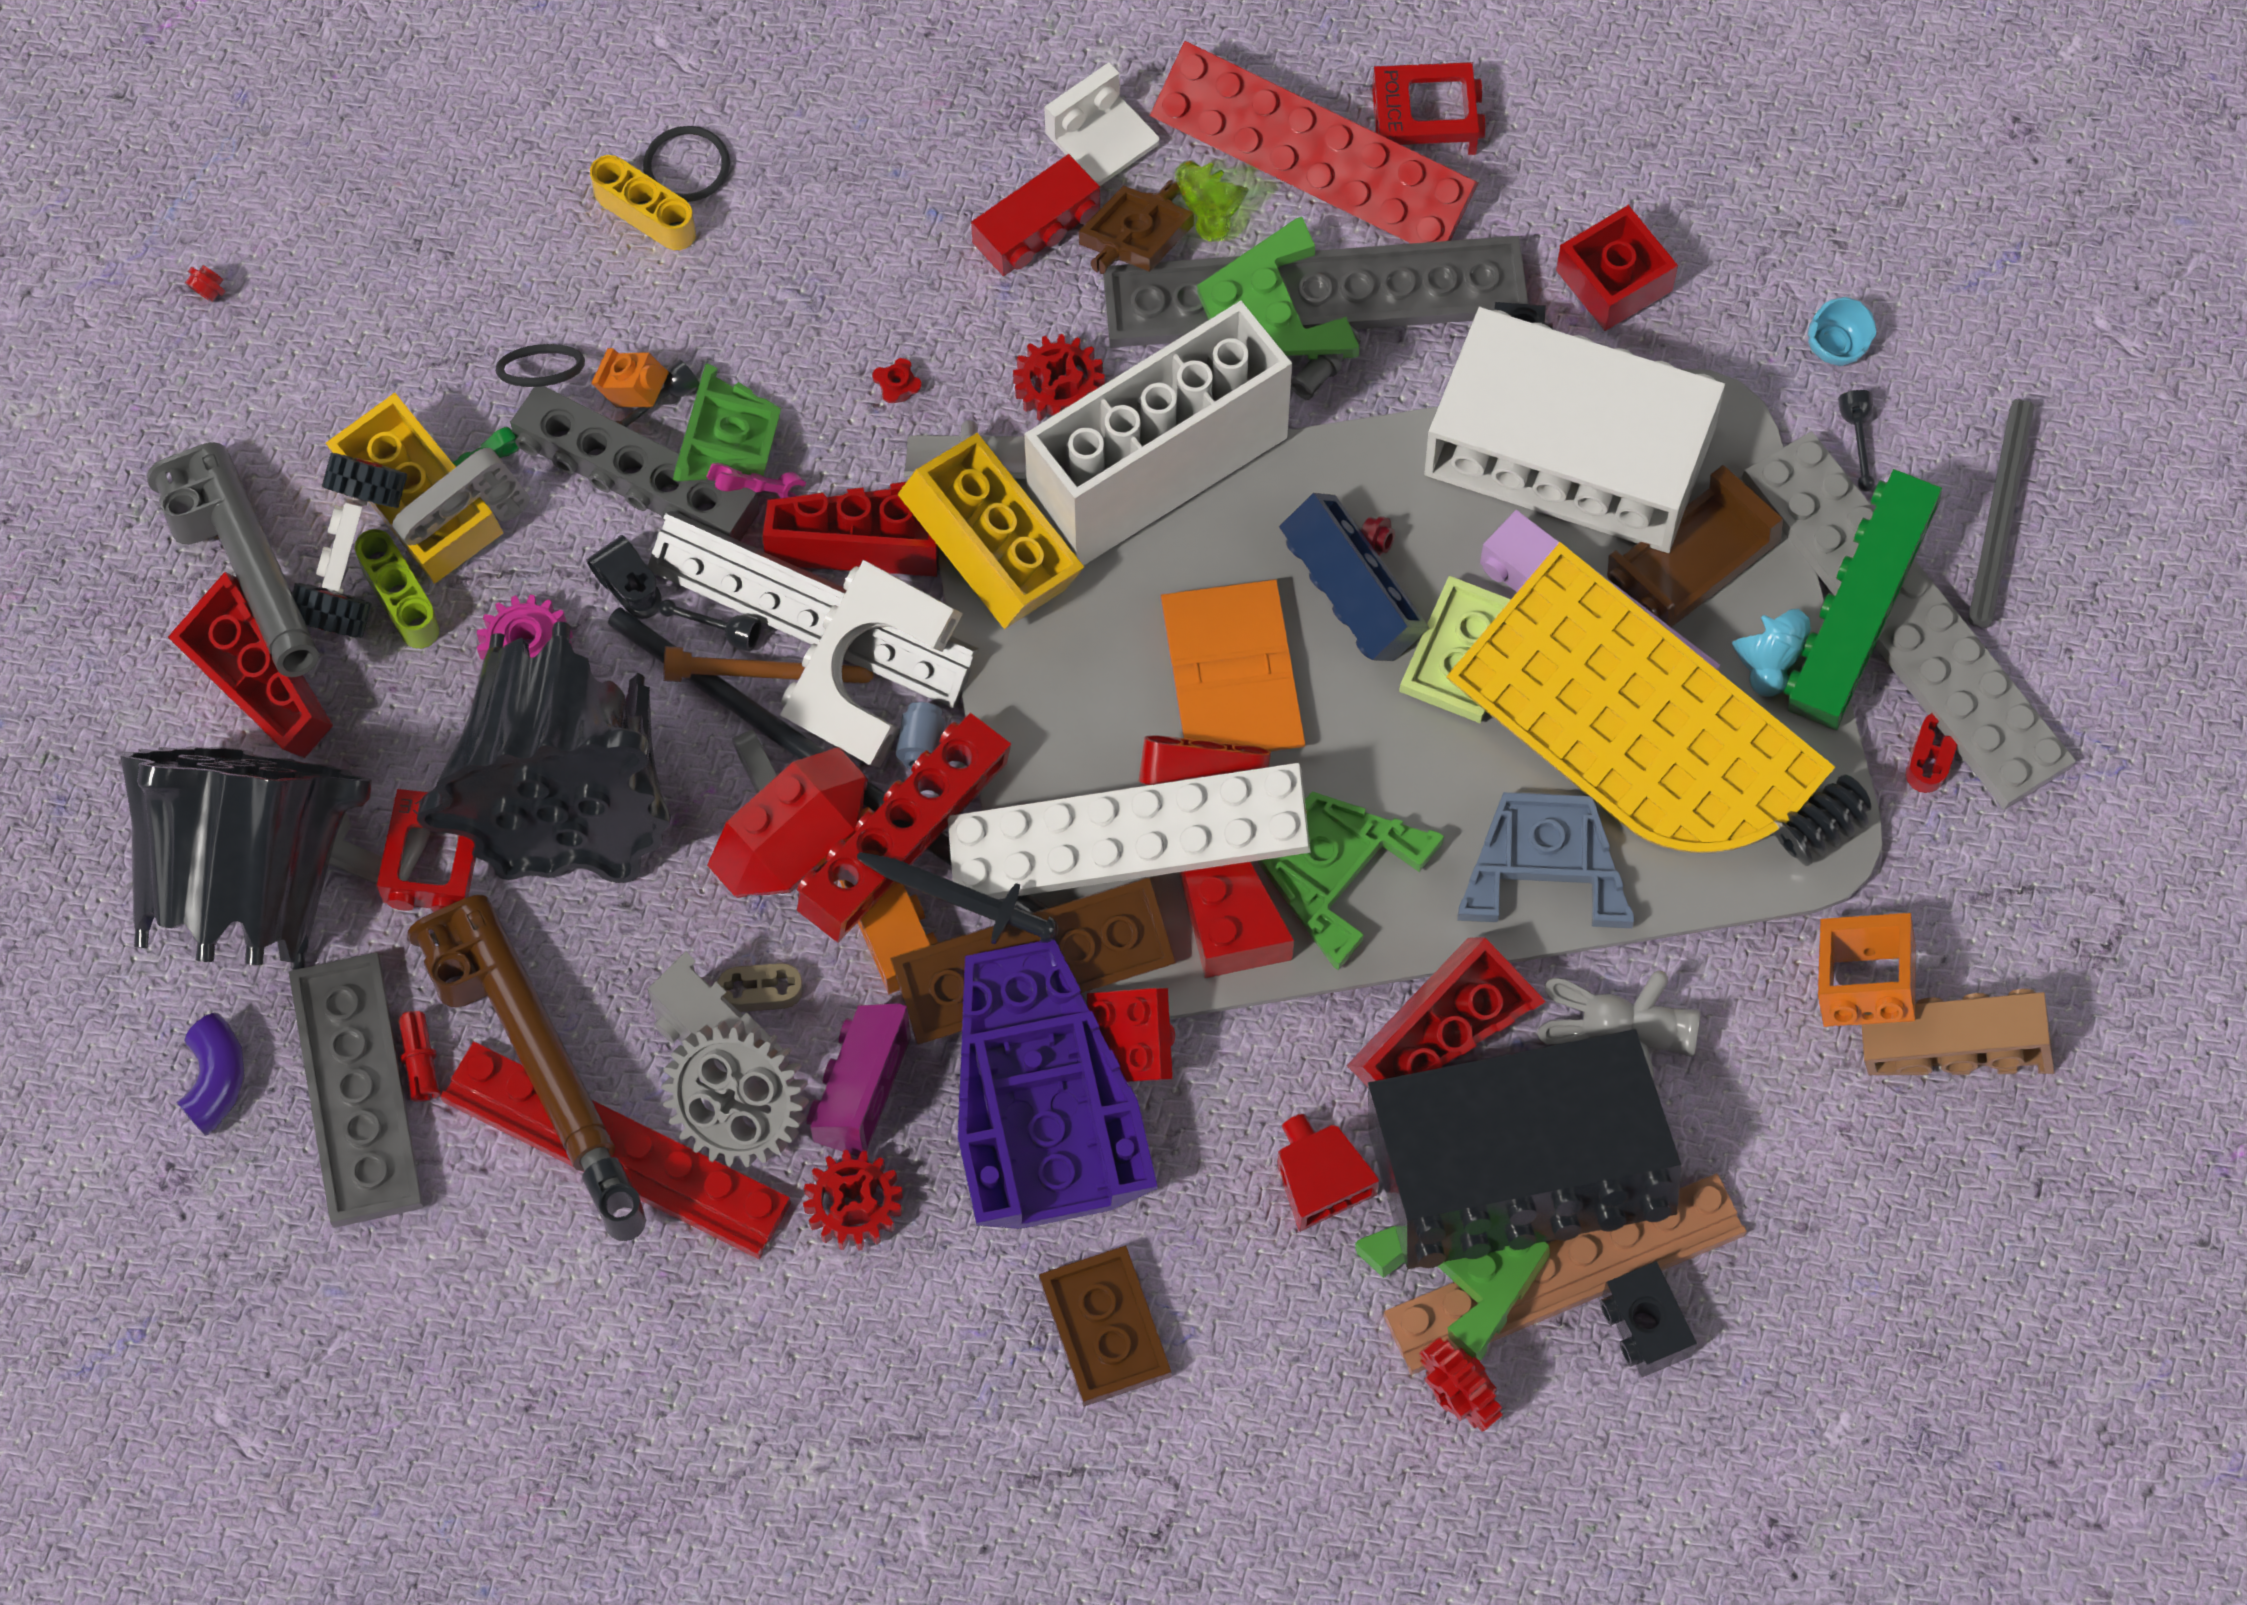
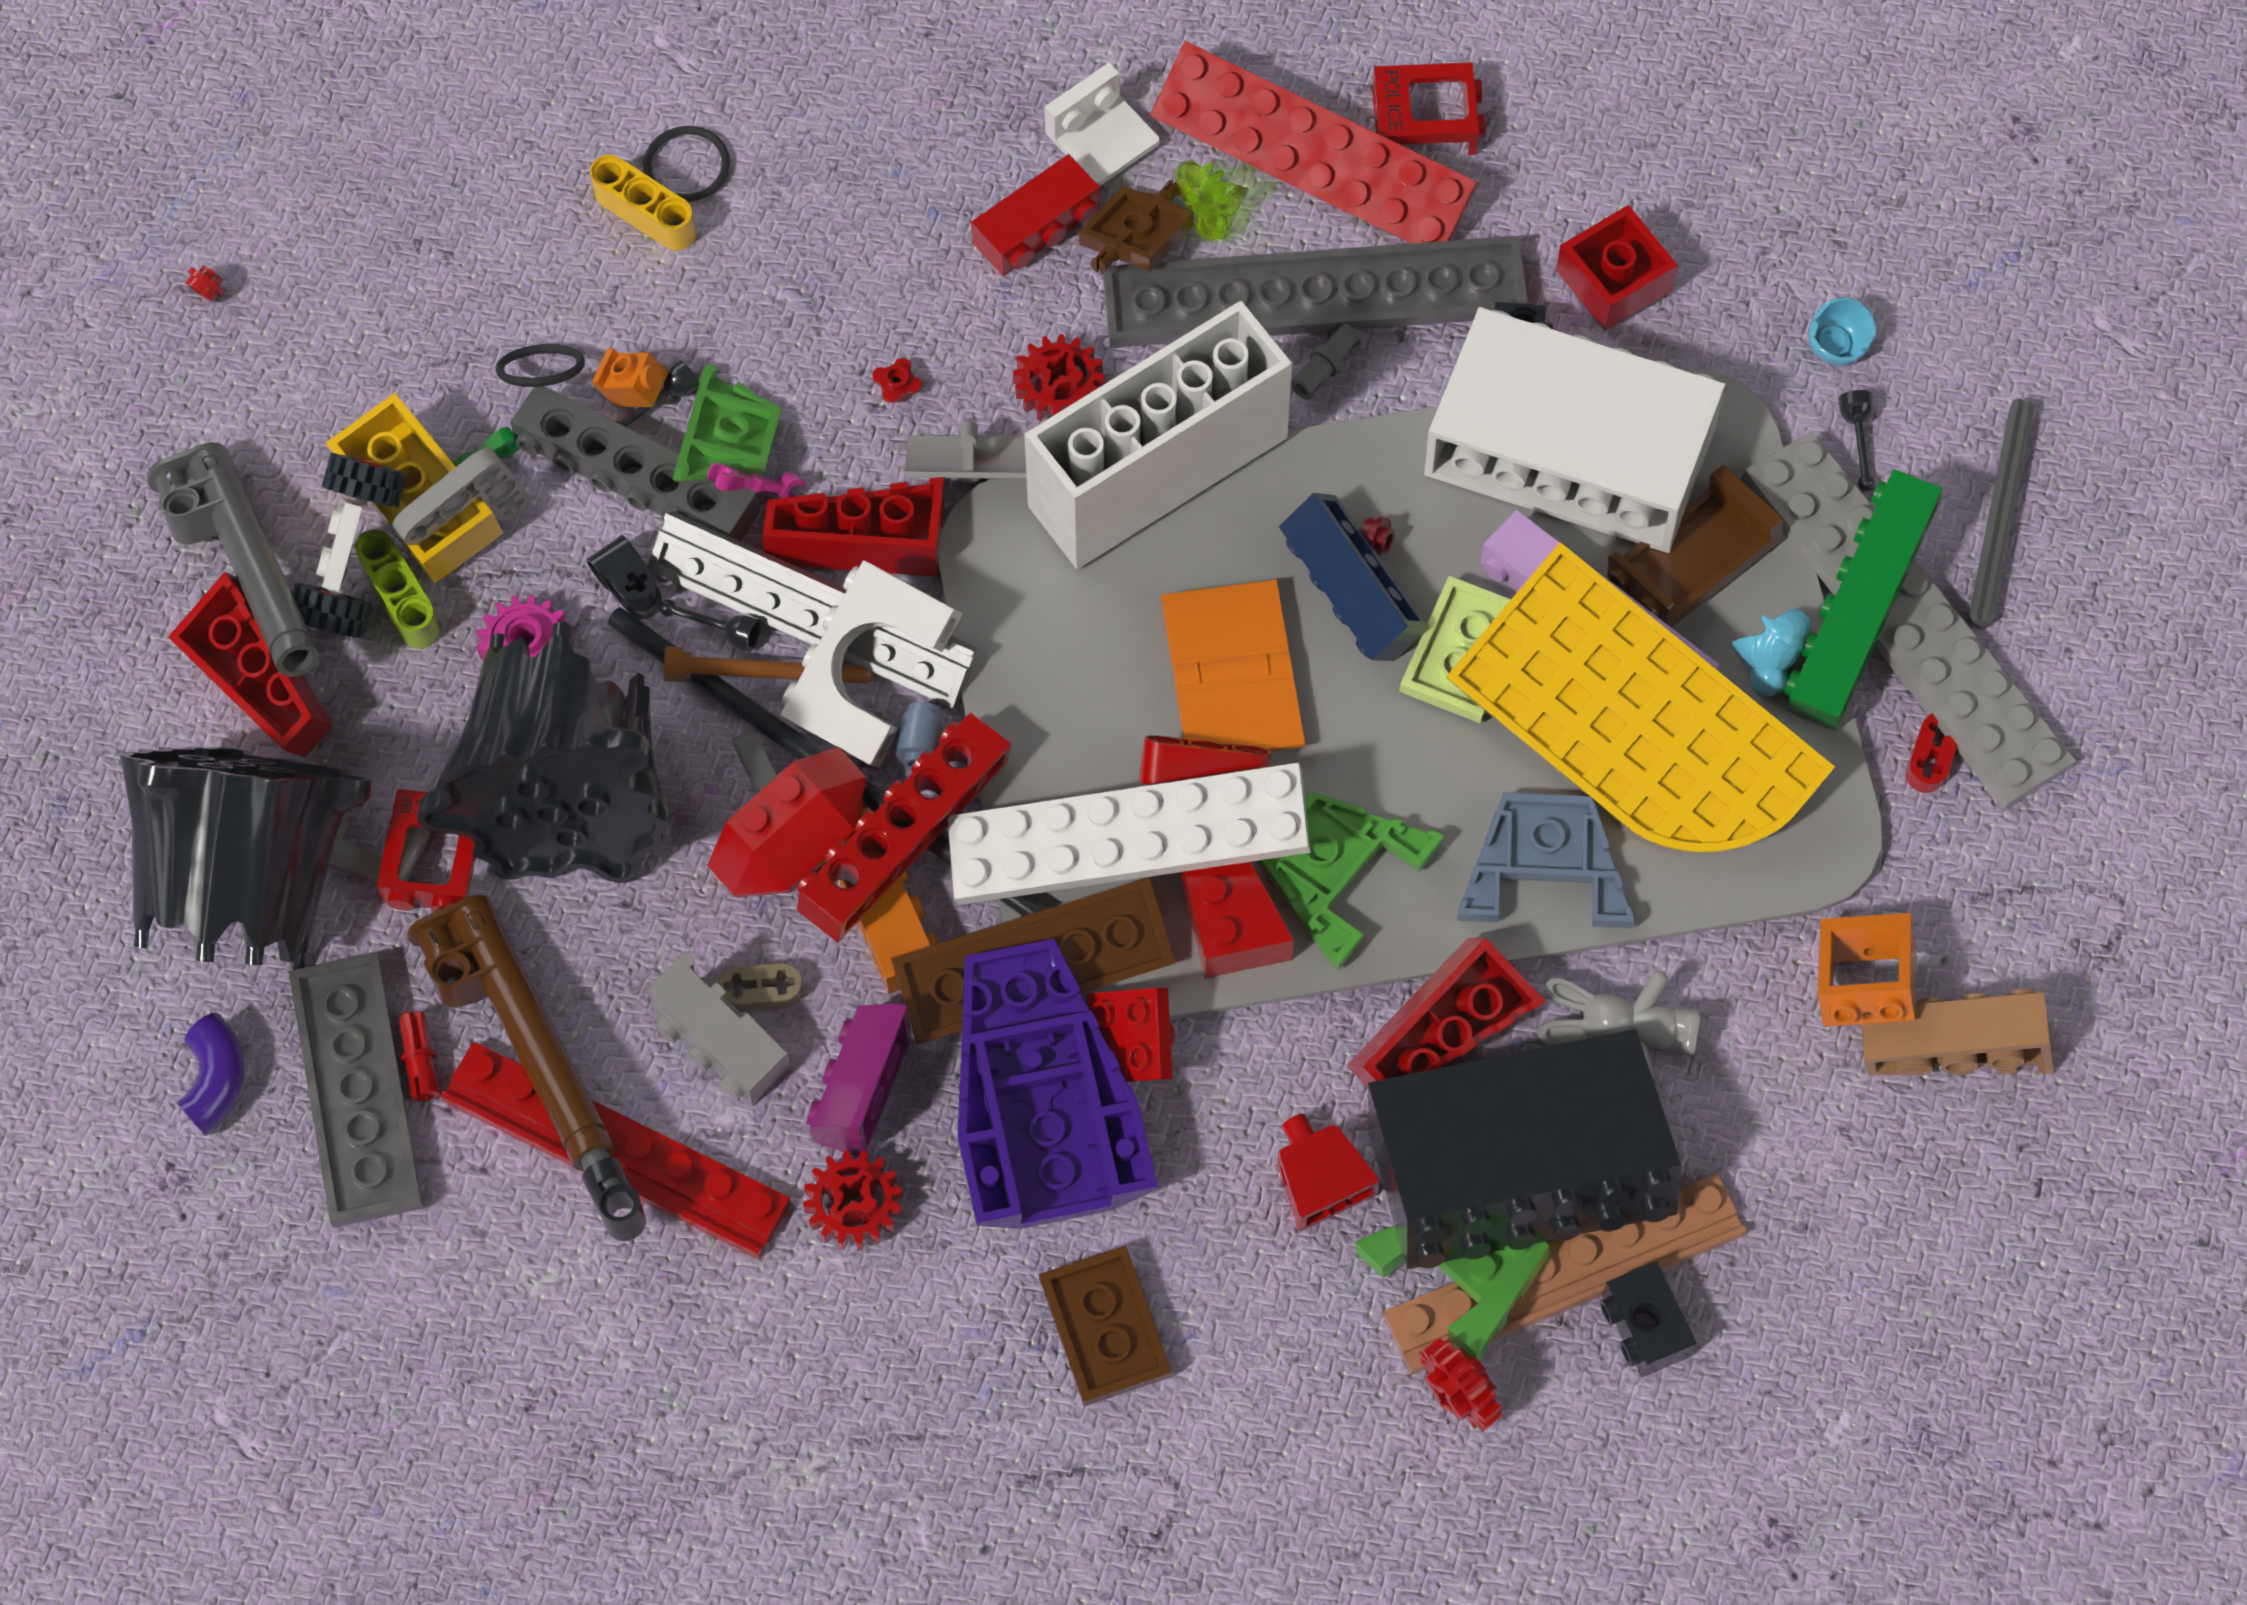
light grey gear [661,1020,809,1167] -> none
black sword [857,852,1059,944] -> none
yellow brick [898,432,1084,629] -> none
bright green wing [1197,216,1360,359] -> none
black piece [1773,774,1872,866] -> none

